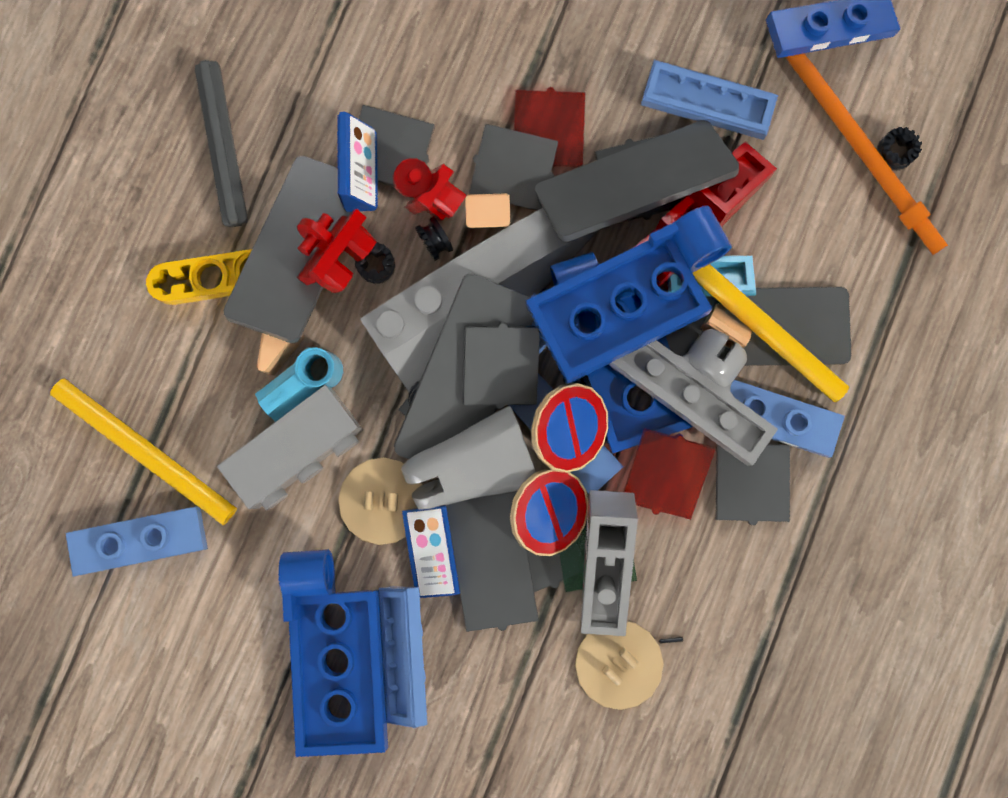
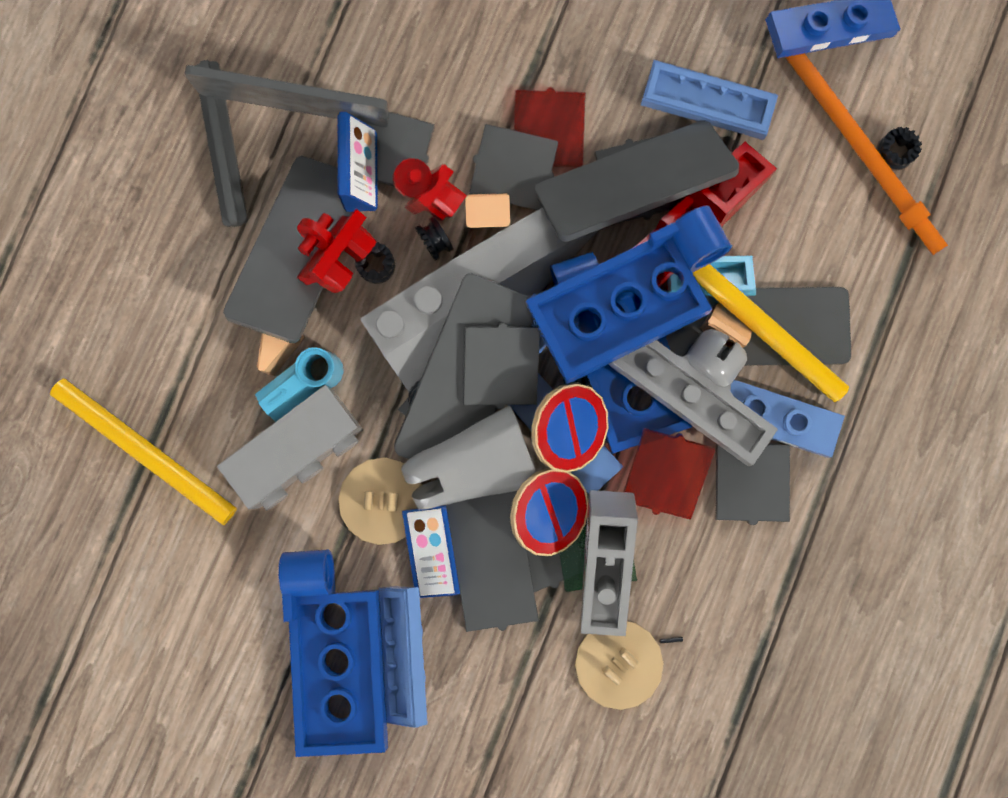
medium blue plate [65,506,208,577] -> none
yellow beam [146,249,252,305] -> none
none -> dark grey piece [184,65,389,127]

